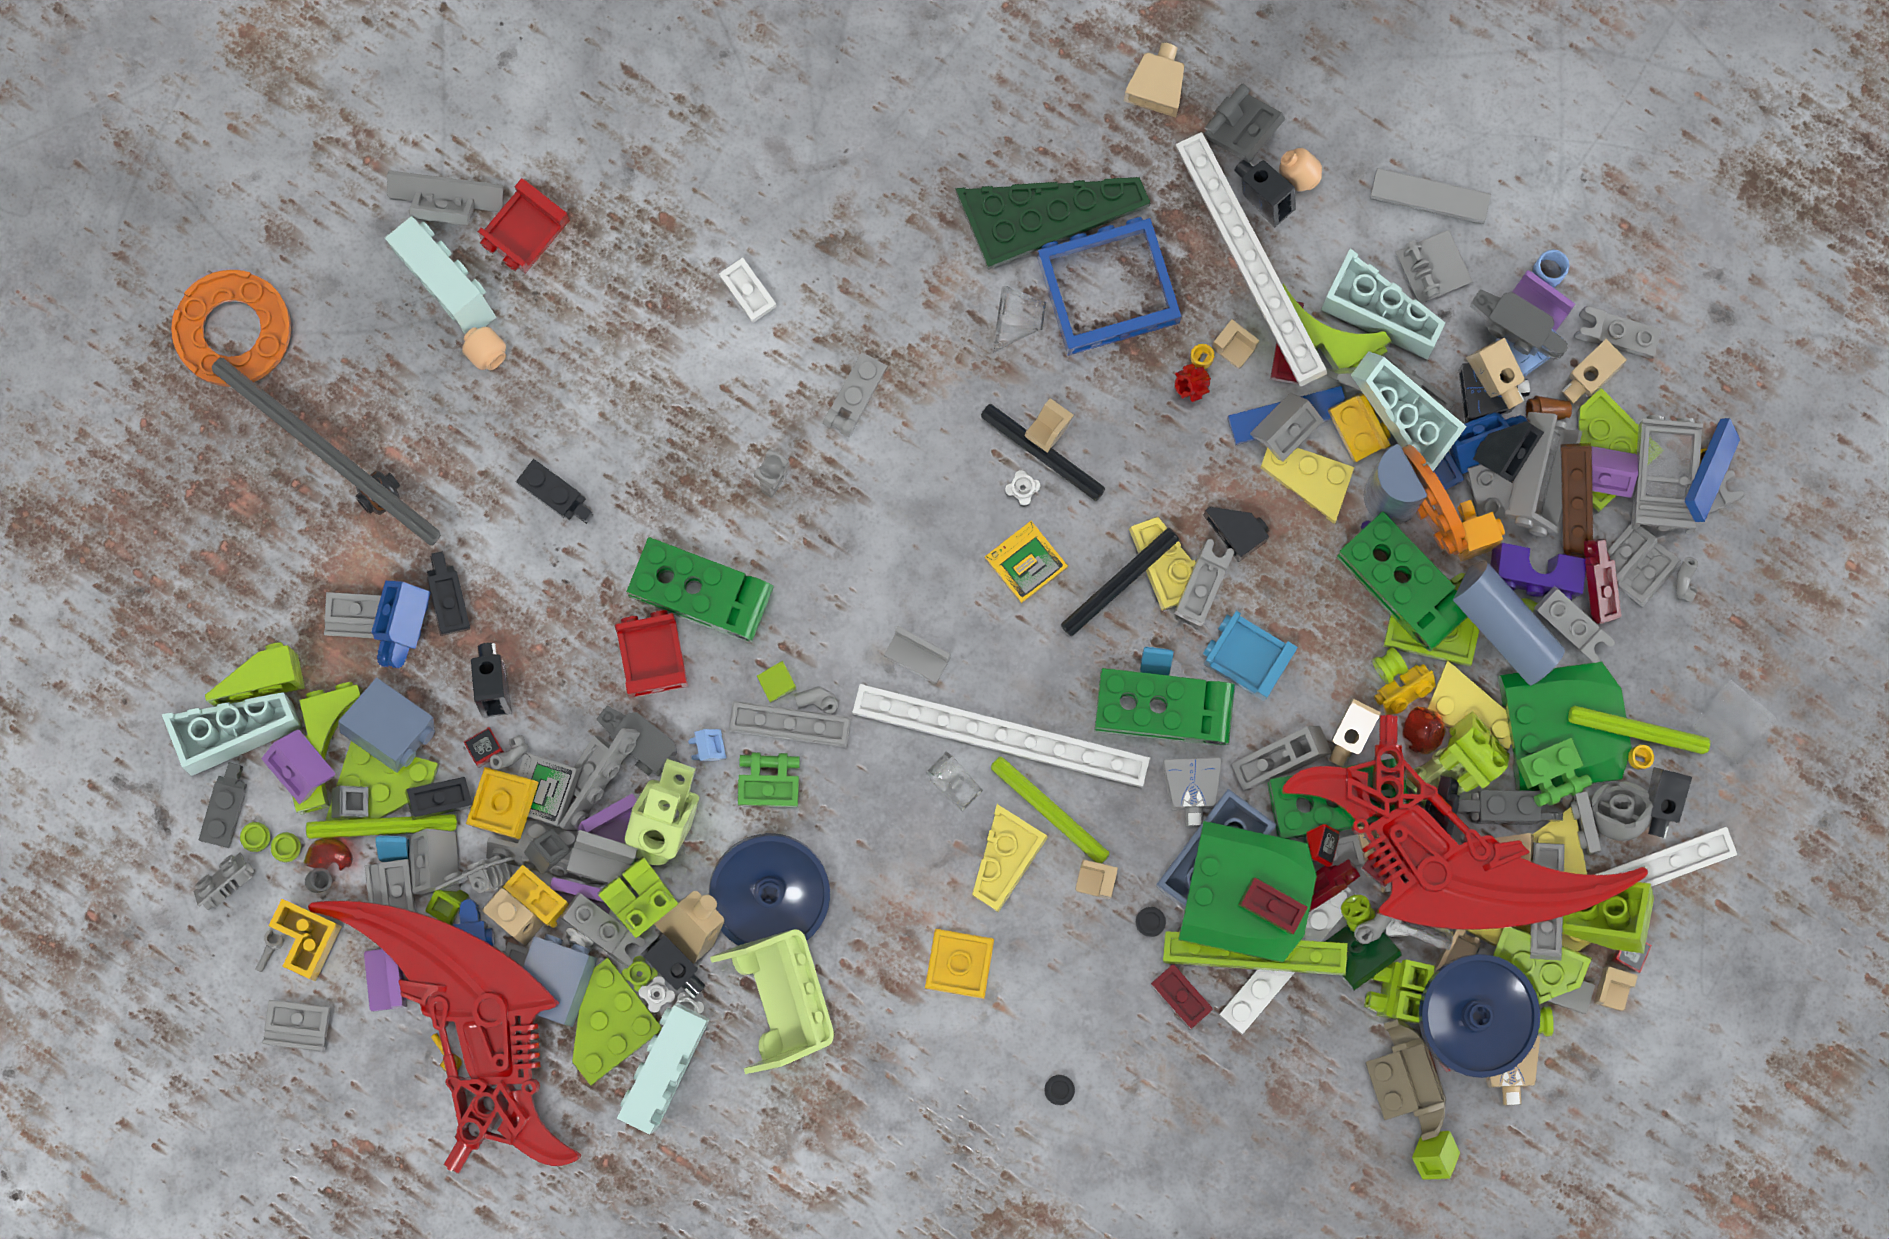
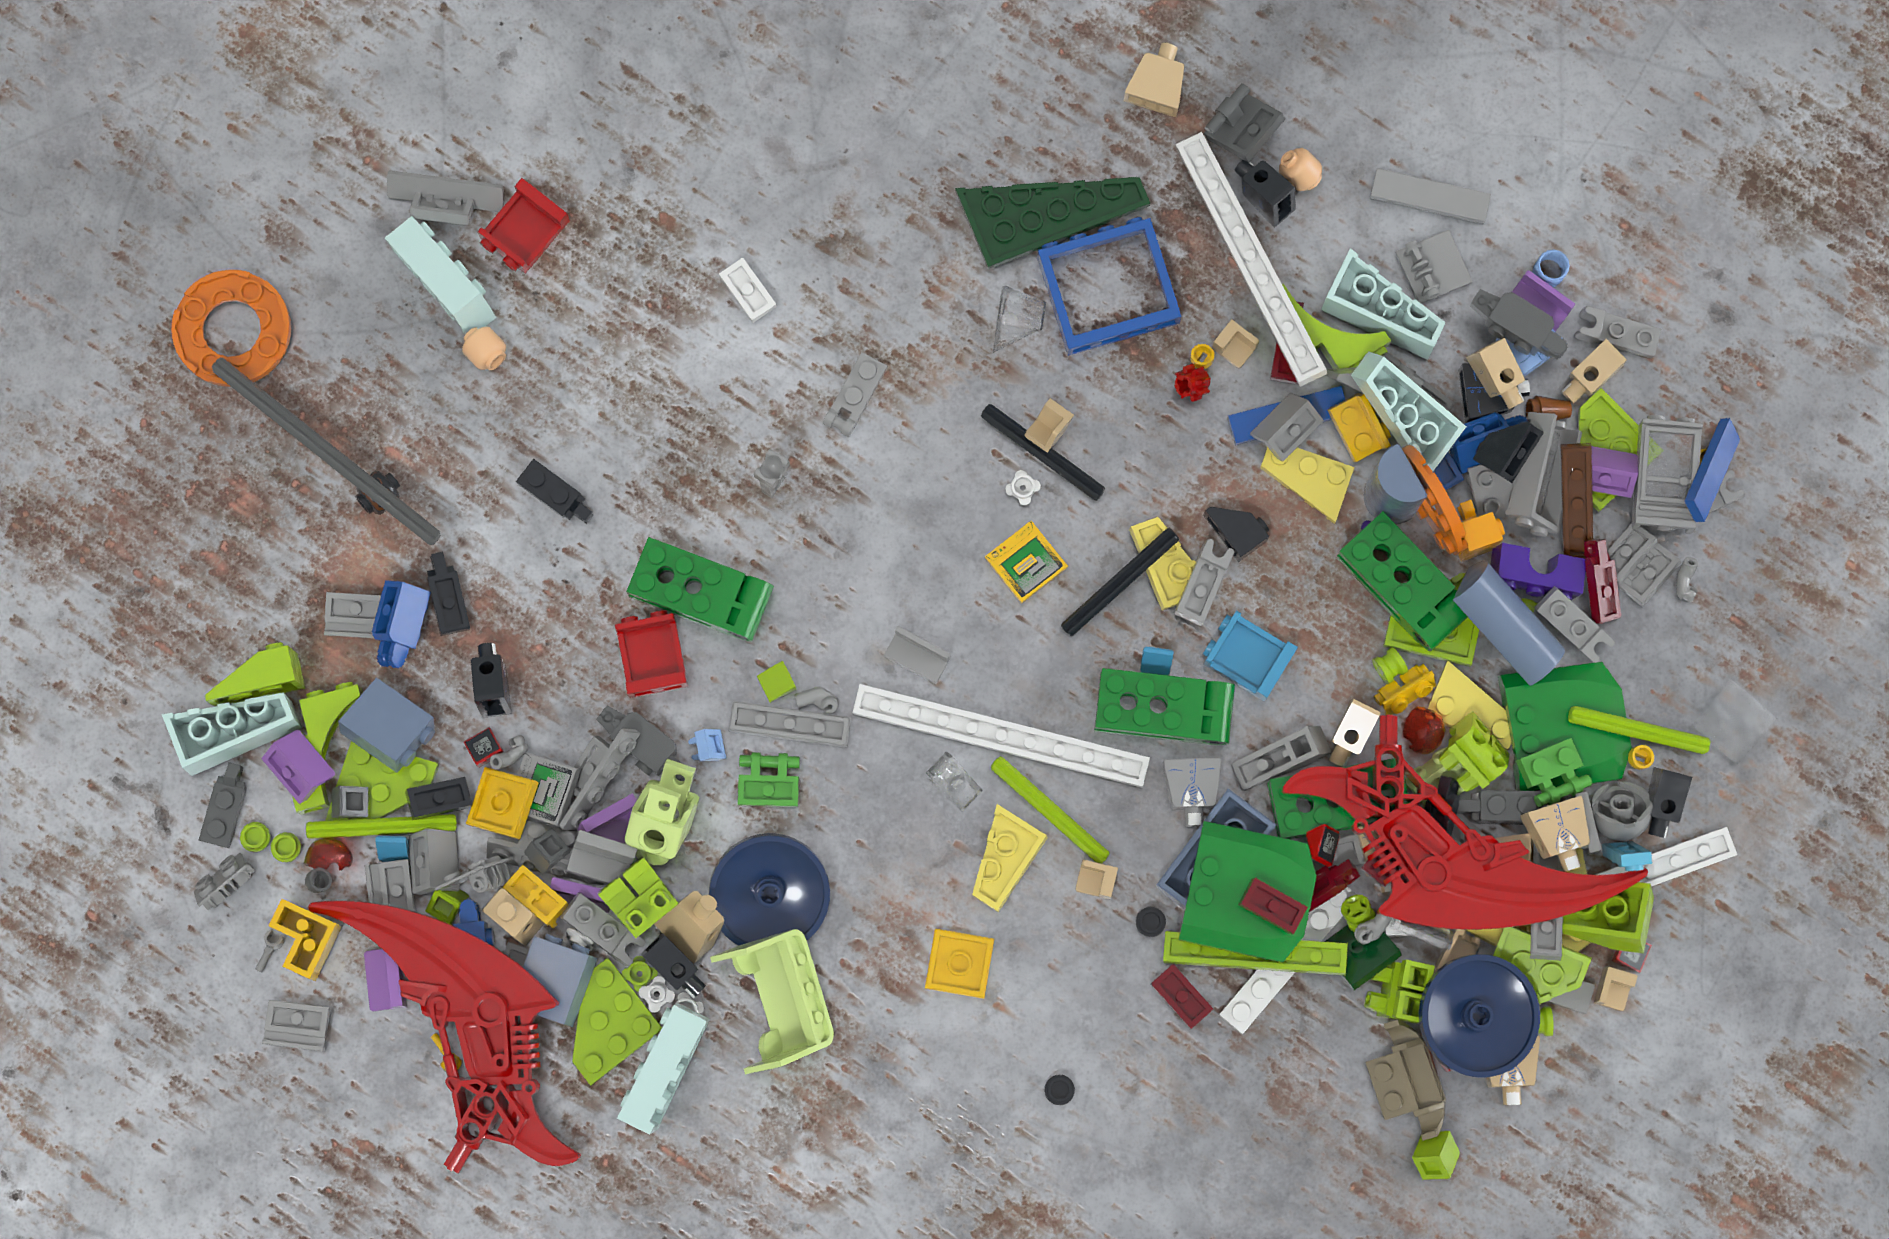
none -> tan torso [1520,796,1590,872]
none -> medium azure plate [1602,841,1652,871]

